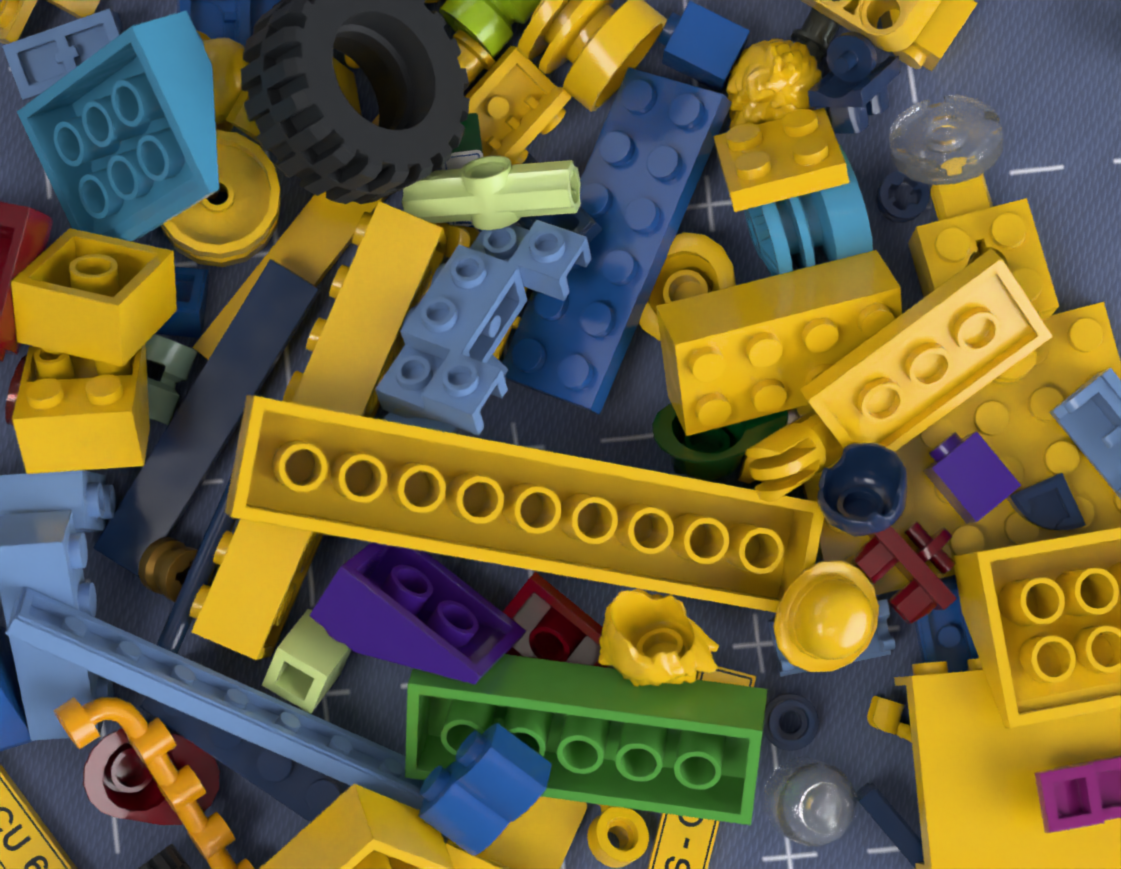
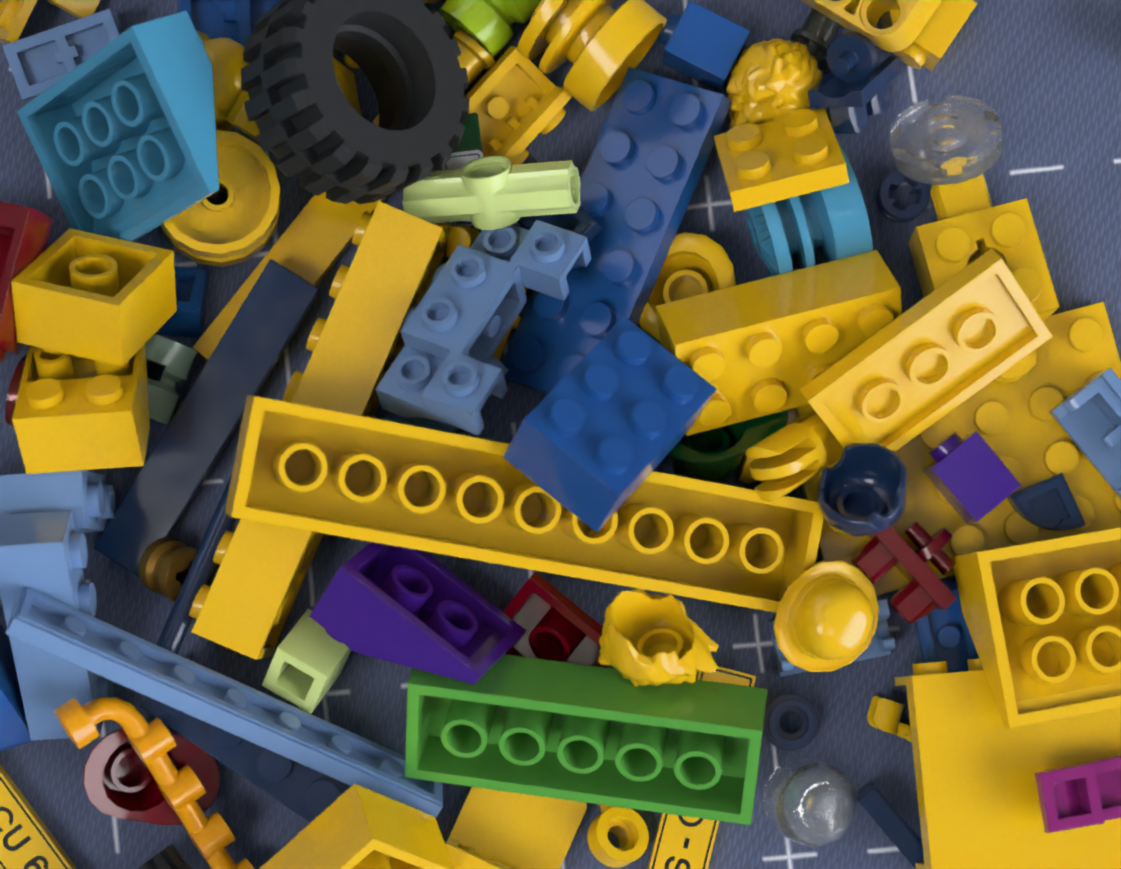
blue brick [418,723,552,856] -> none
none -> blue brick [503,316,716,532]

